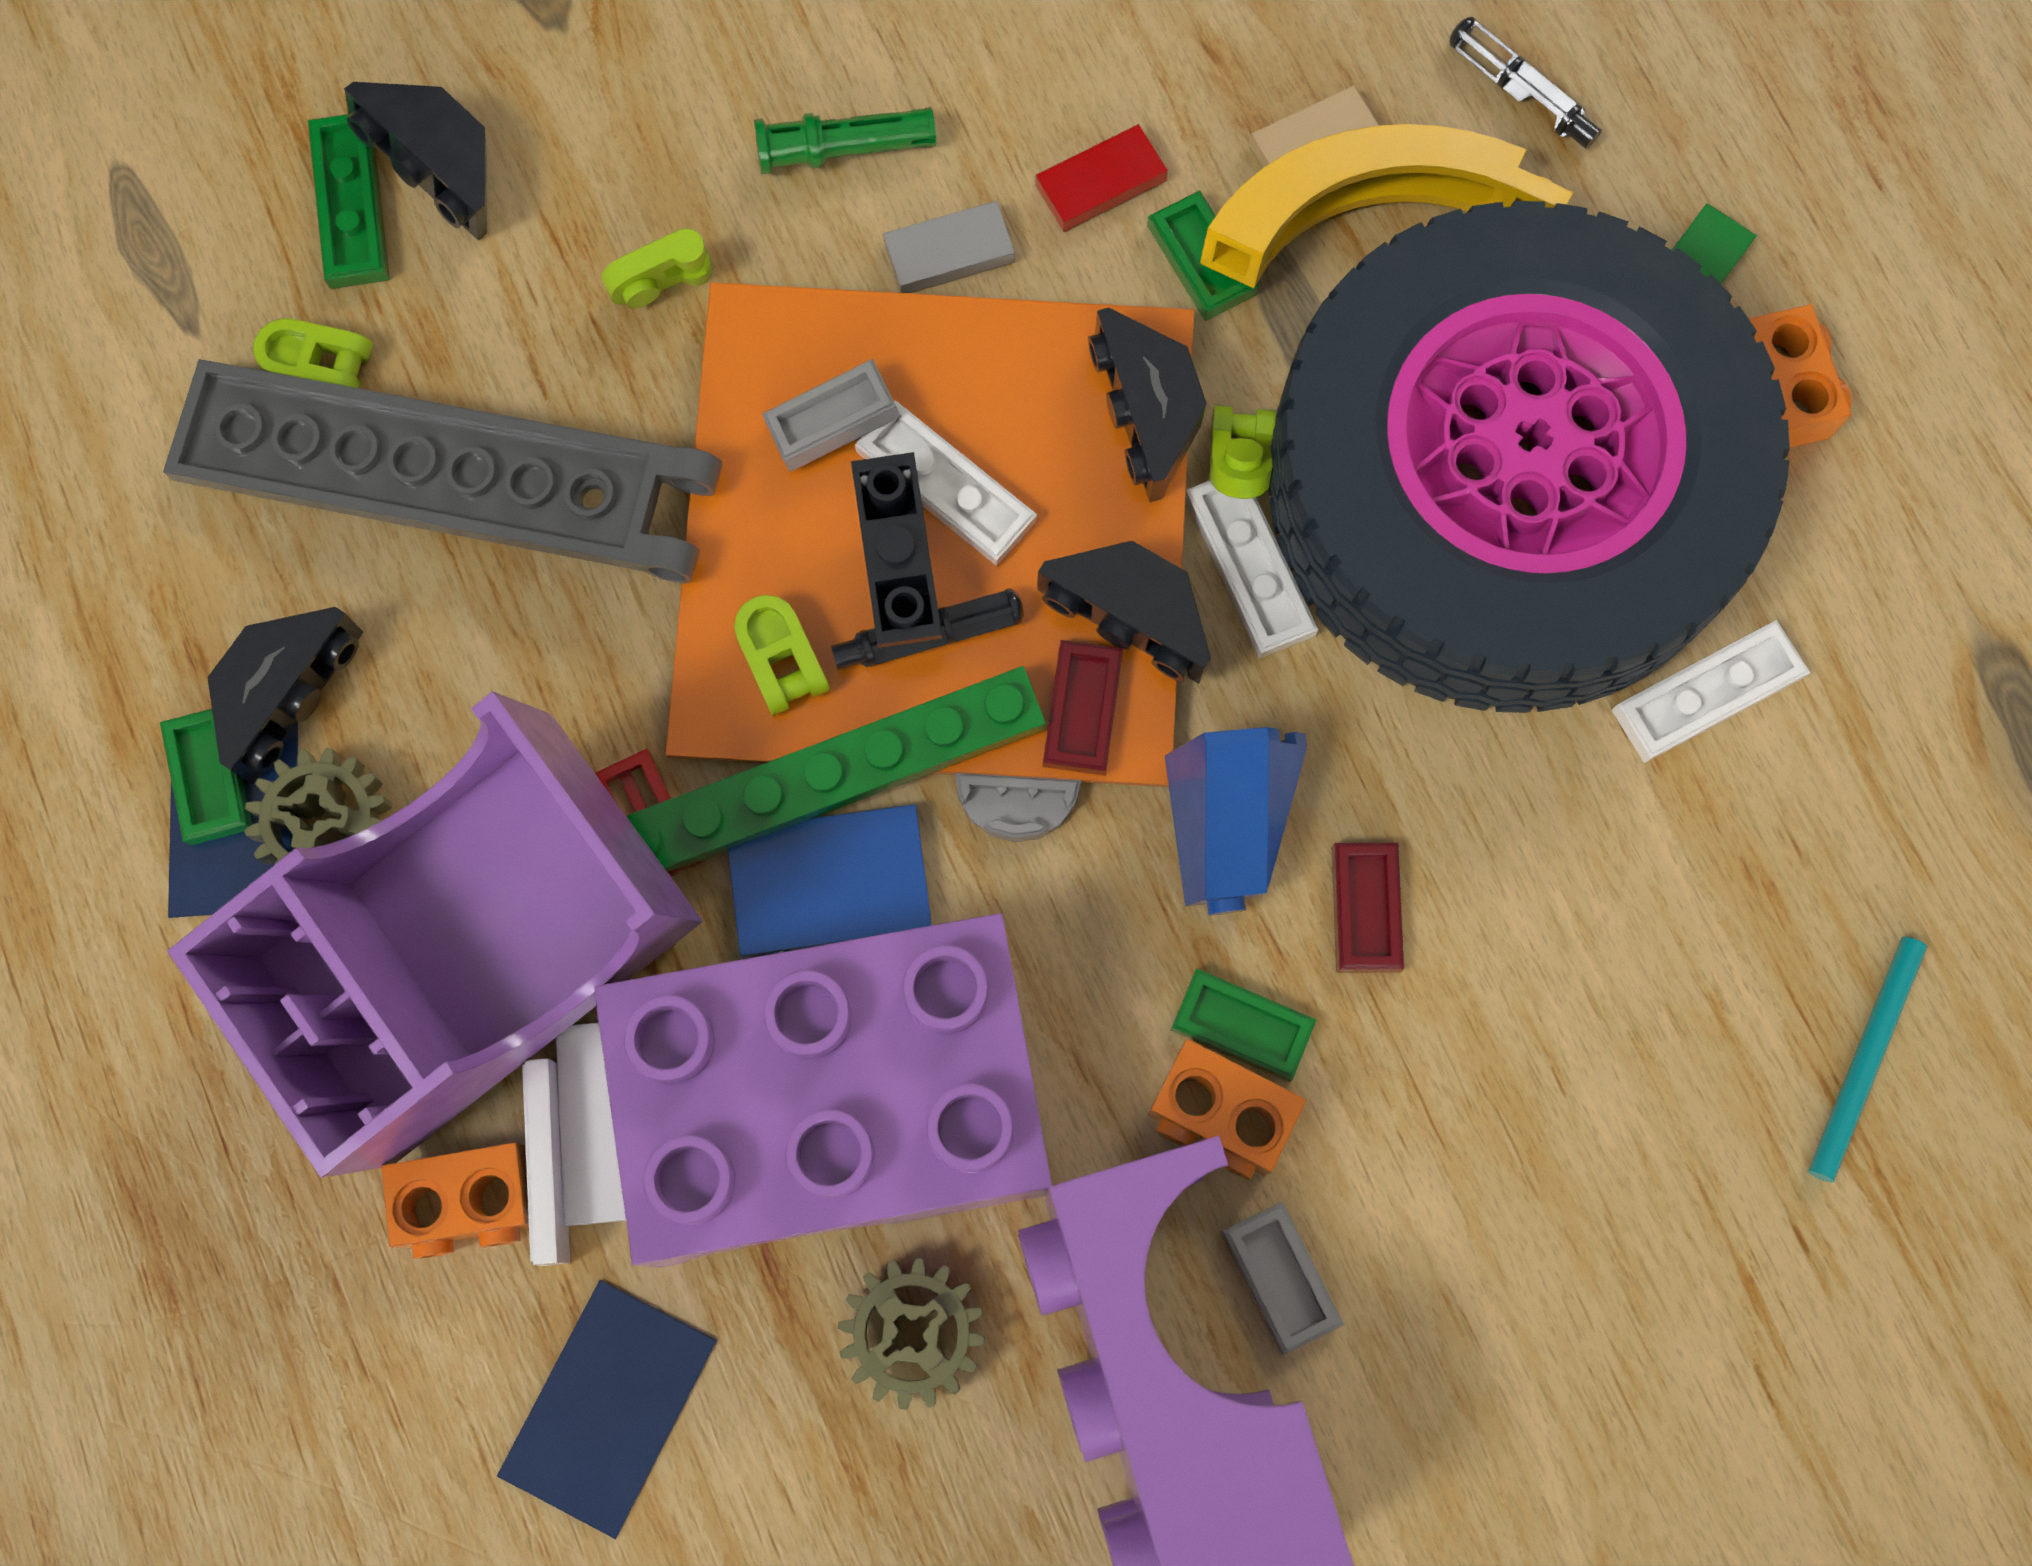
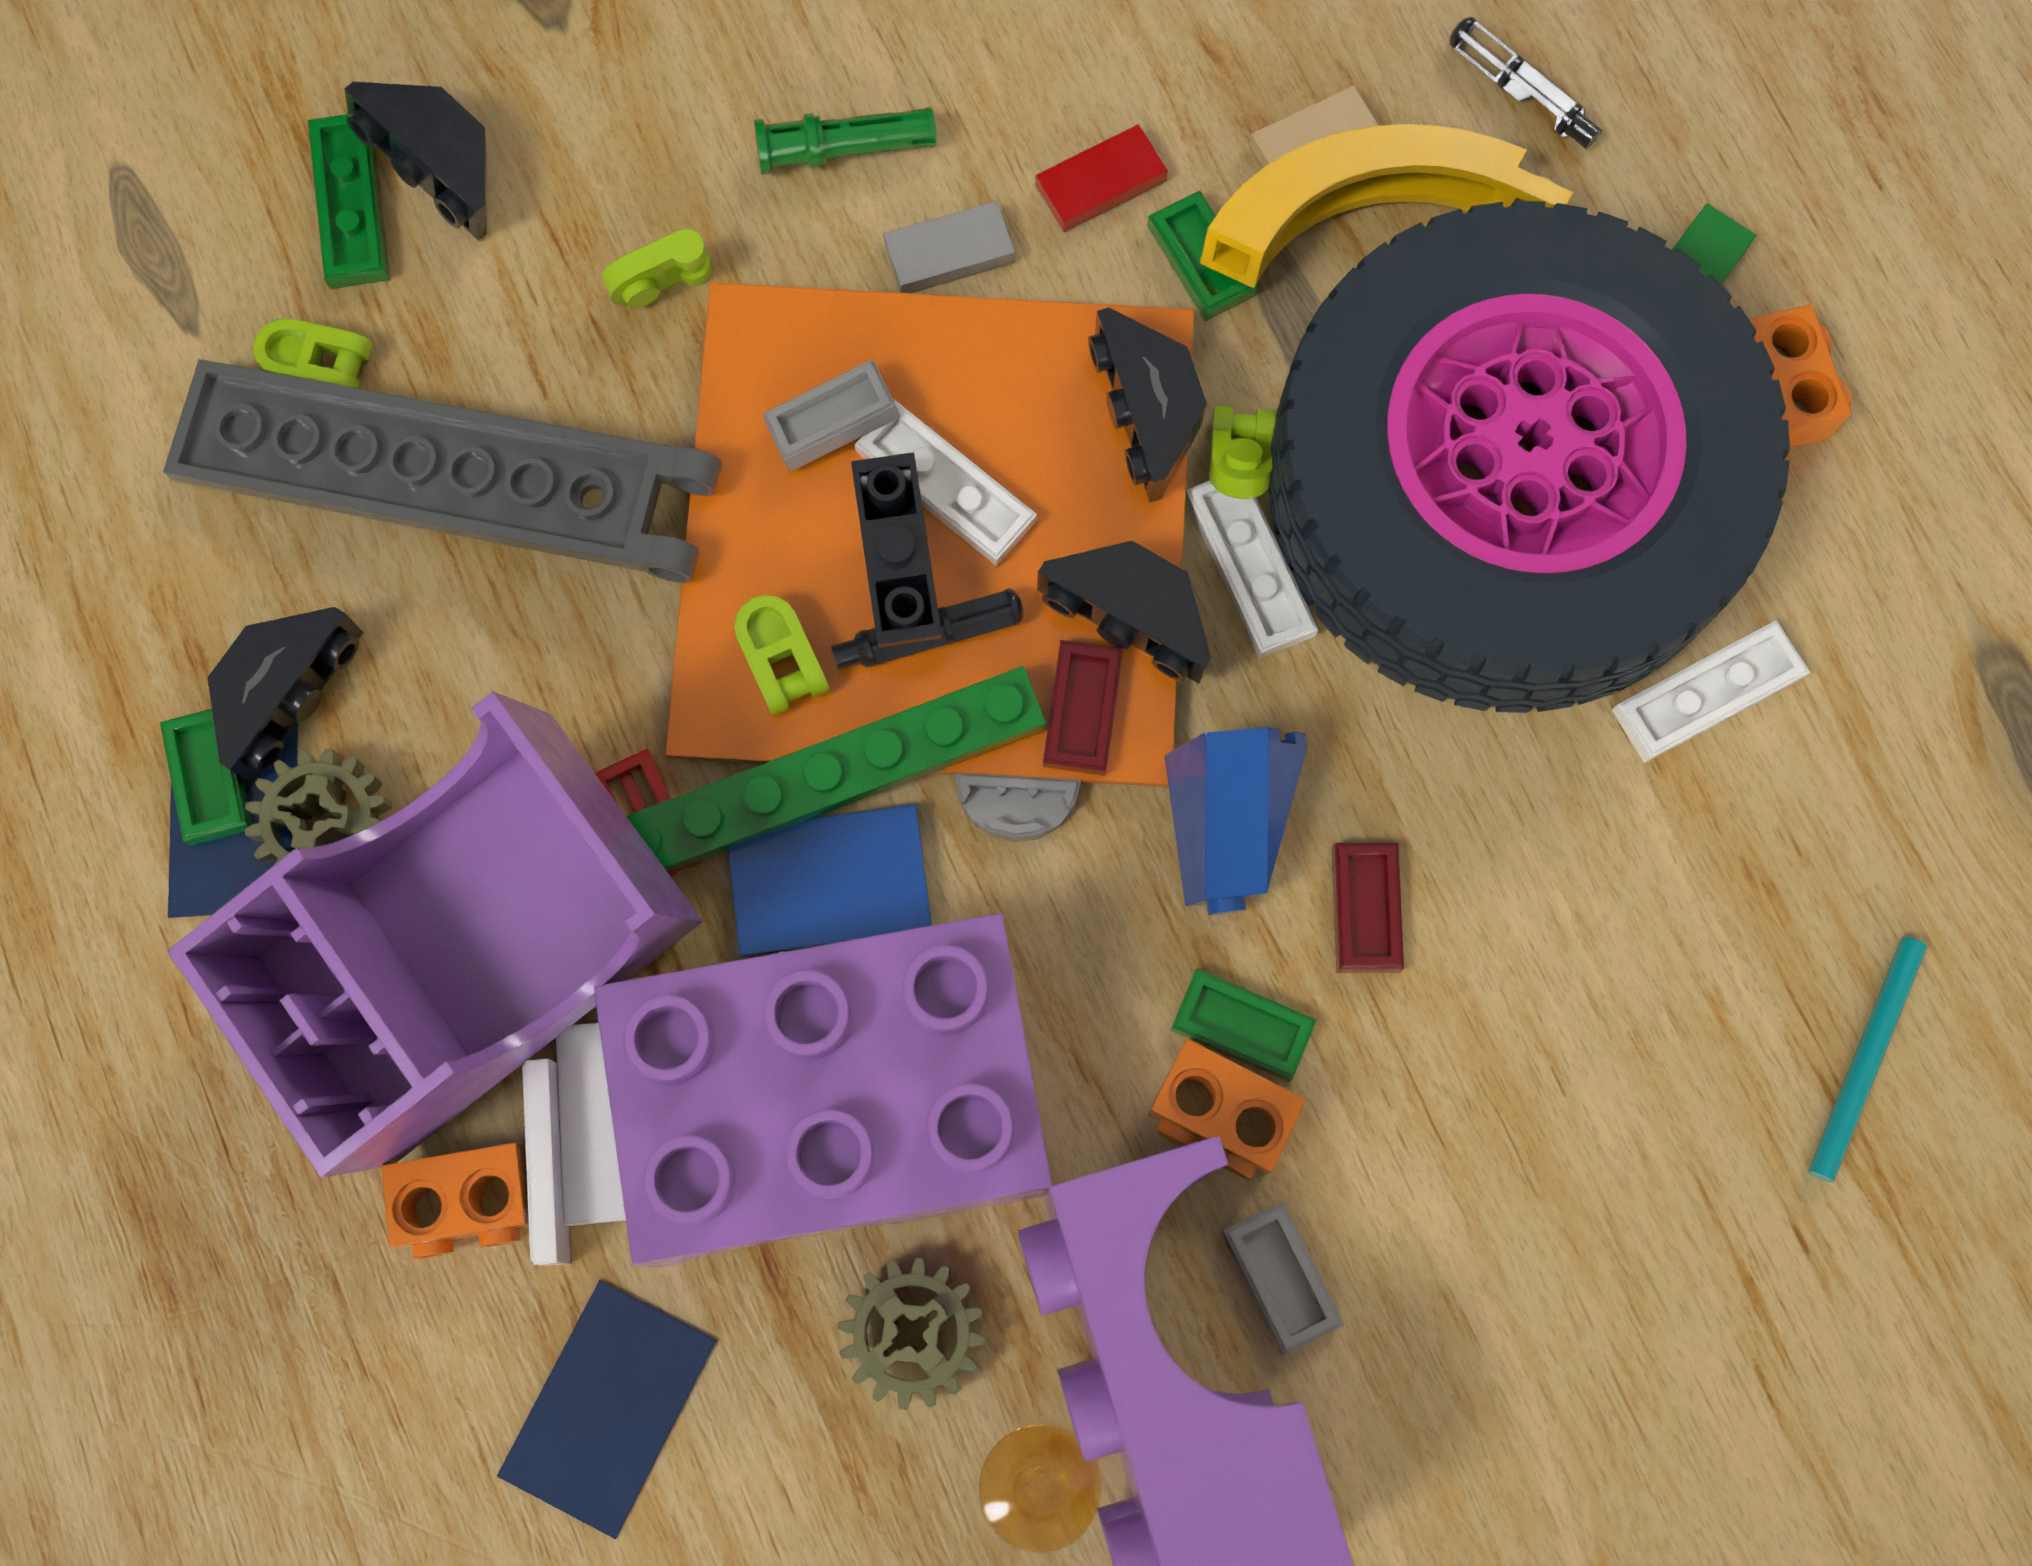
none -> clear yellow piece [979,1425,1101,1553]

